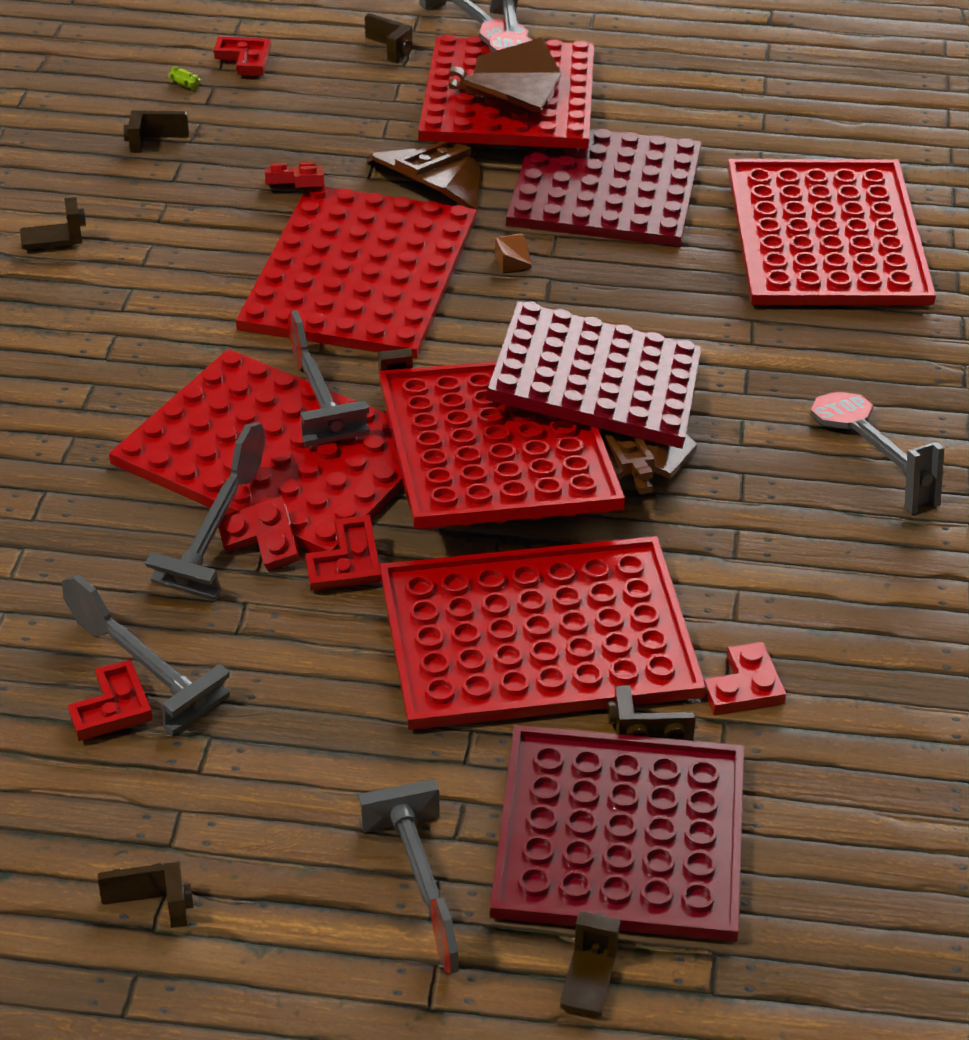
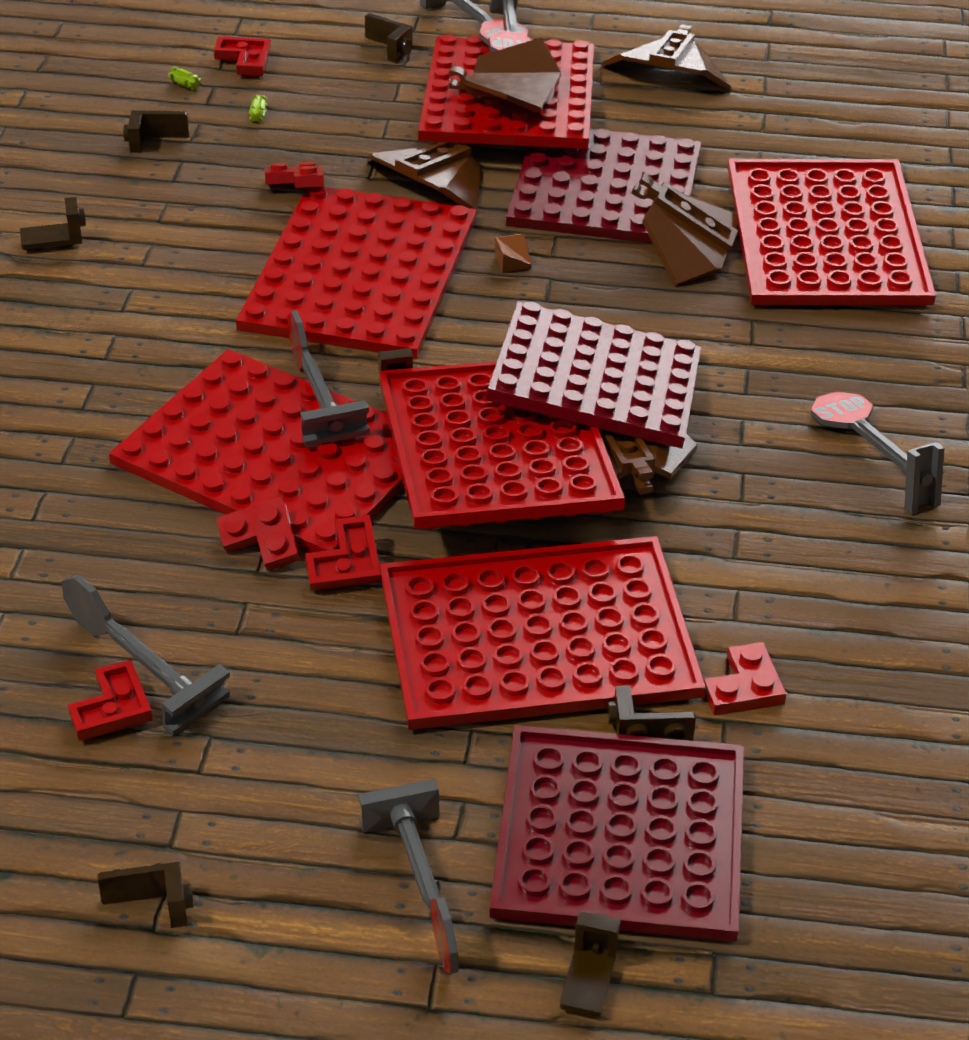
dark grey piece [145,422,266,601] -> none
none -> lime piece [248,95,268,123]
none -> panel [601,24,731,91]
none -> reddish brown panel [631,173,738,287]

